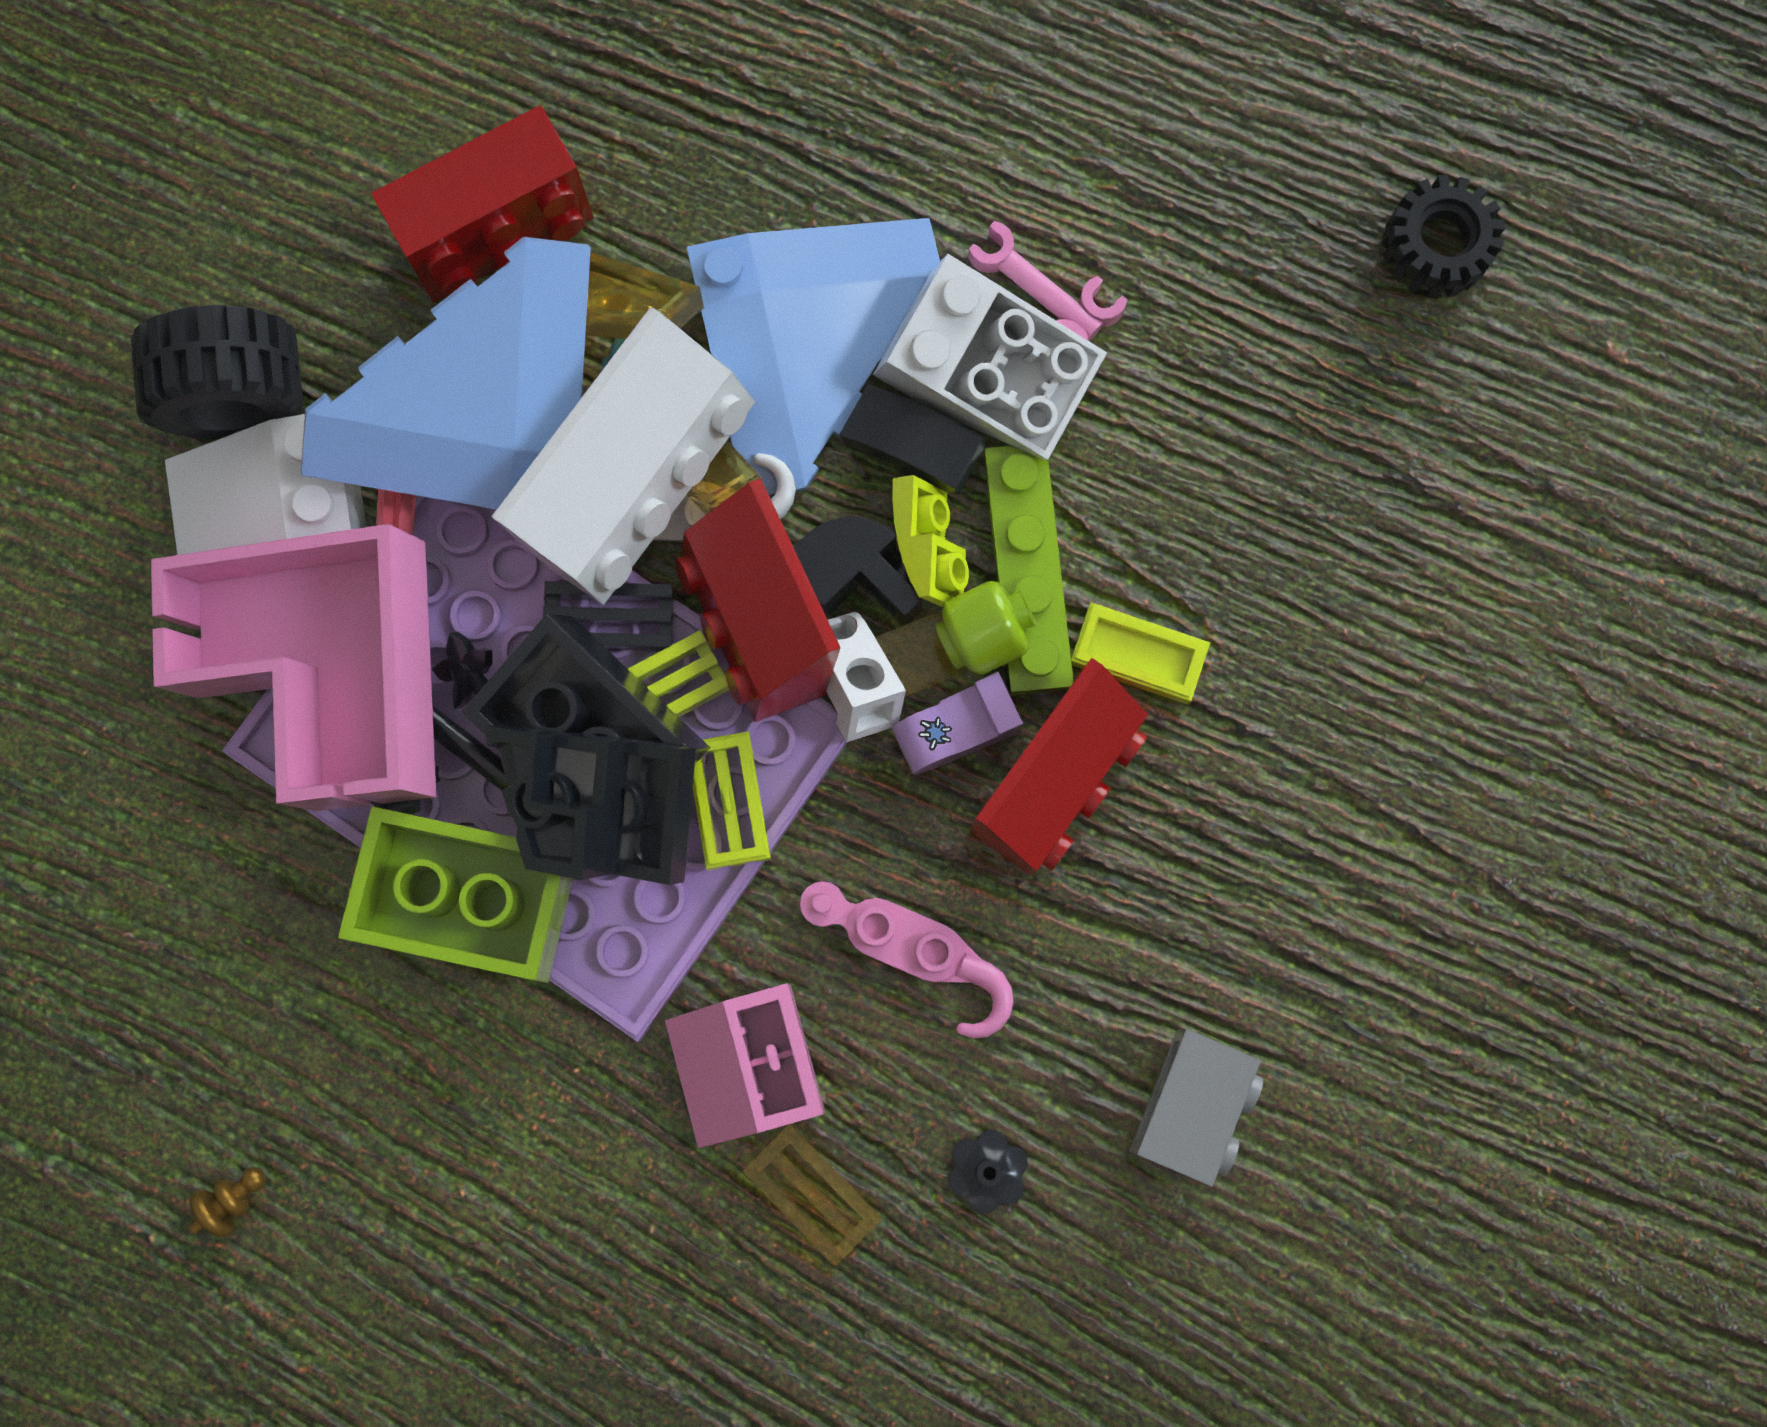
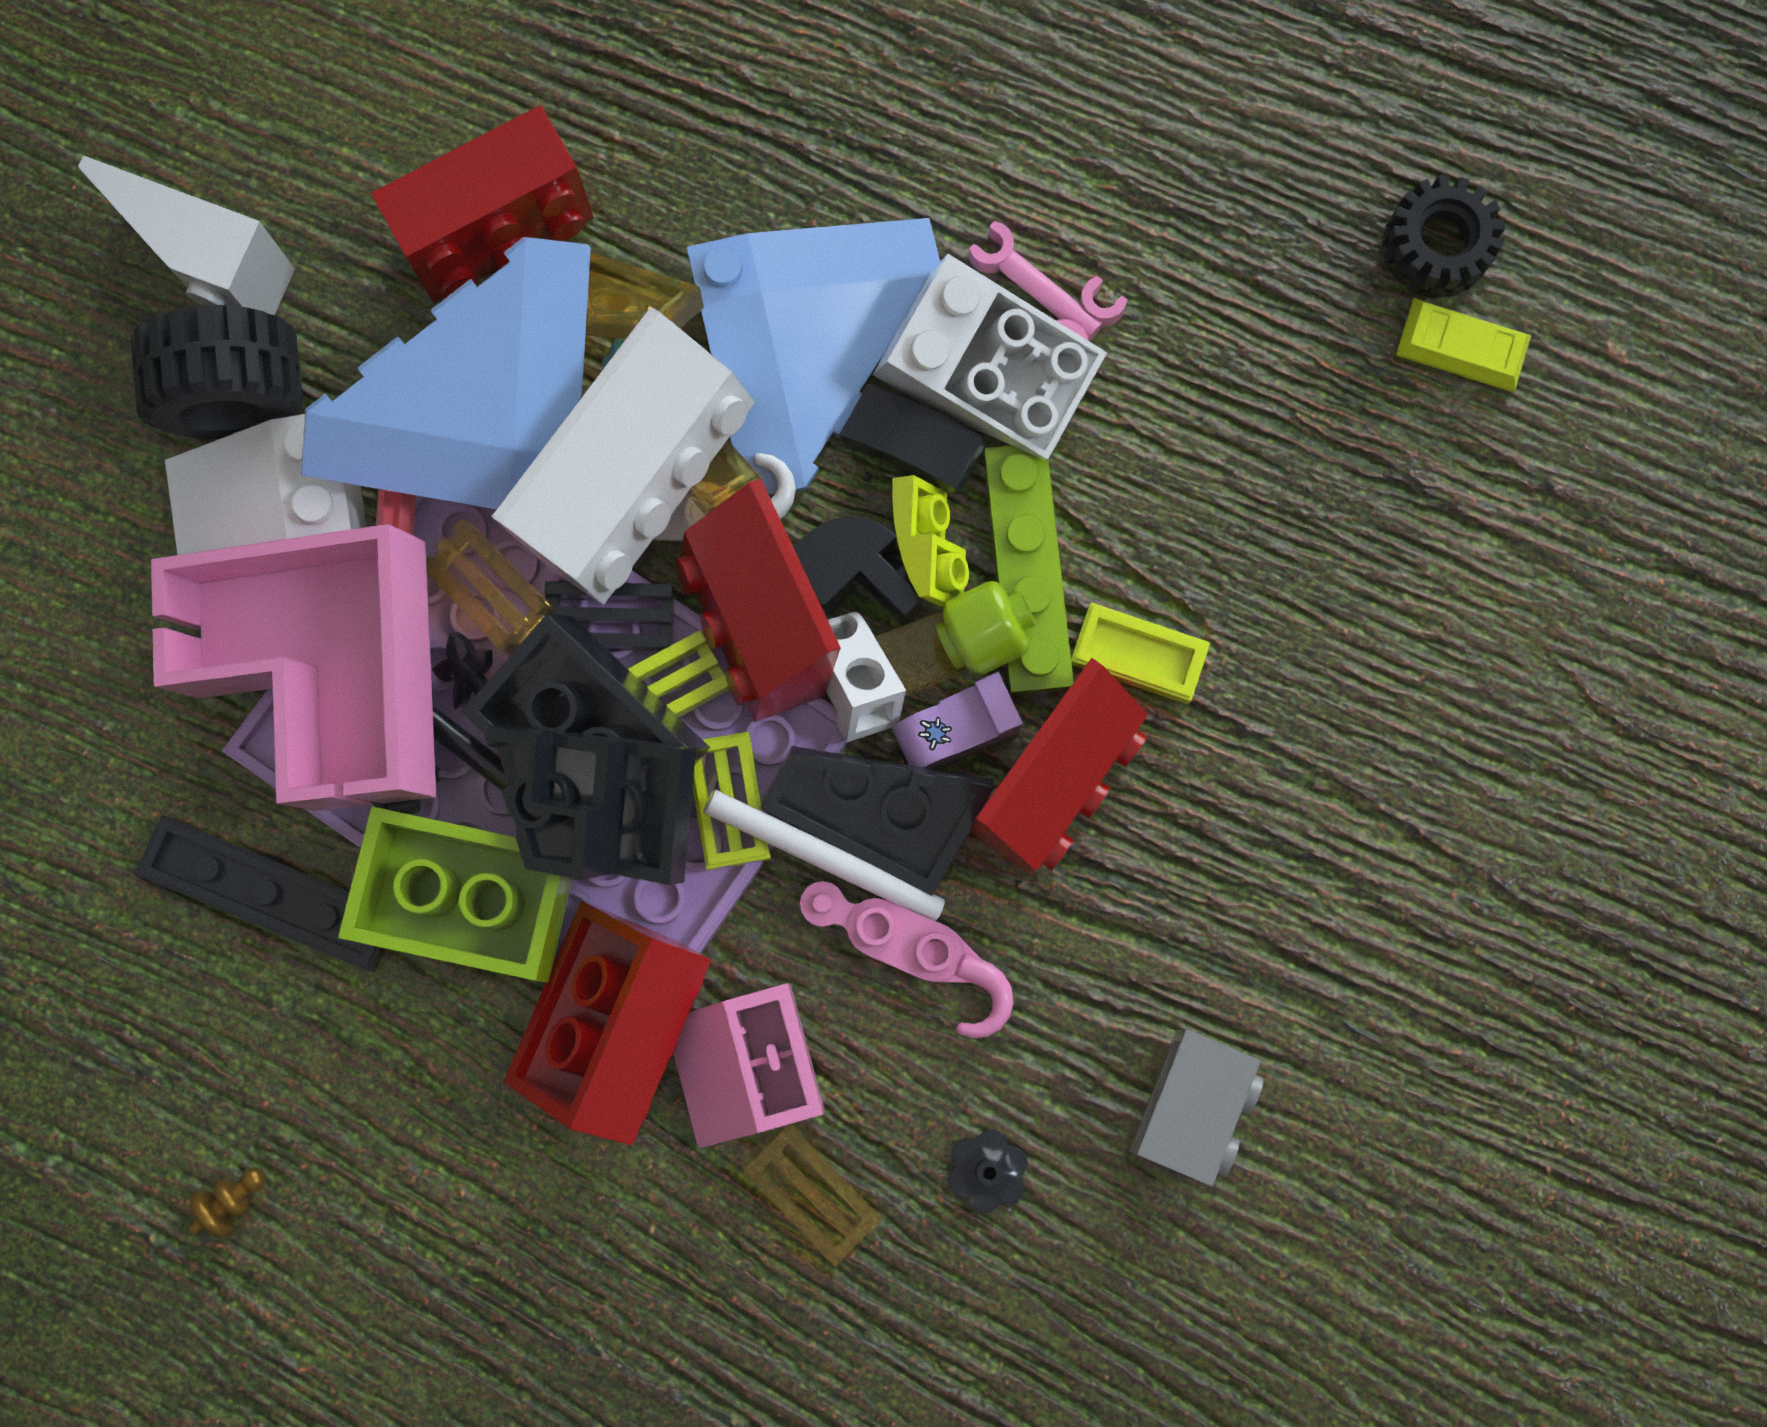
none -> white slope [78,155,295,315]
none -> black tile [135,815,385,972]
none -> clear yellow tile [426,519,554,654]
none -> red slope [503,901,712,1145]
none -> white bar [703,789,945,921]
none -> black wing [761,746,995,896]
none -> neon yellow tile [1396,298,1531,393]

